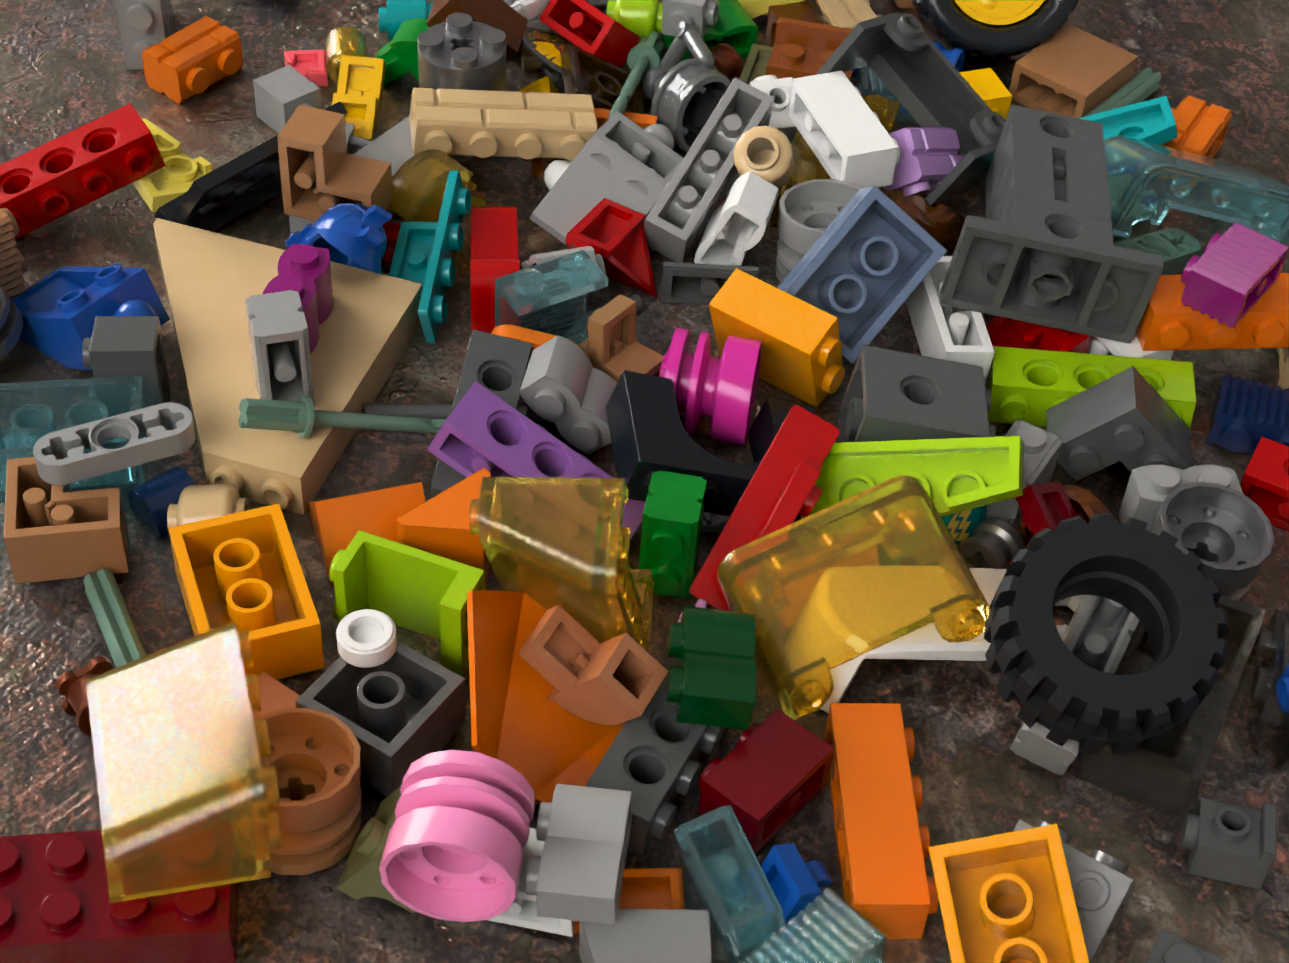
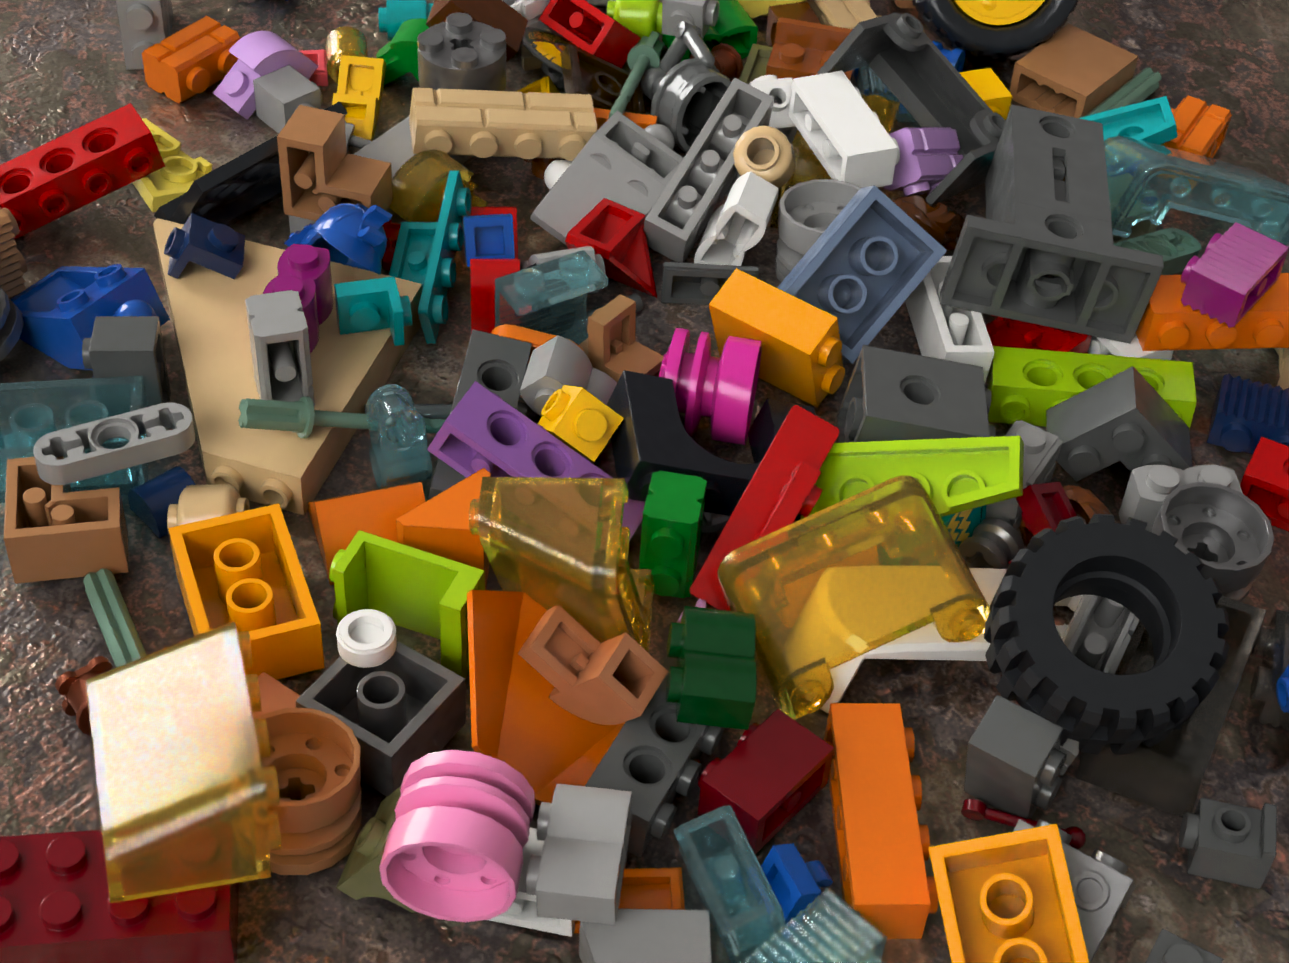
none -> dark blue bracket [164,213,245,279]
none -> lavender brick [213,31,318,120]
none -> teal bracket [334,276,412,346]
none -> clear light blue piece [366,384,433,489]
none -> blue tile [463,214,515,267]
none -> yellow brick [537,385,624,462]
none -> dark red hinge [961,799,1086,850]
none -> dark grey brick [964,695,1067,819]

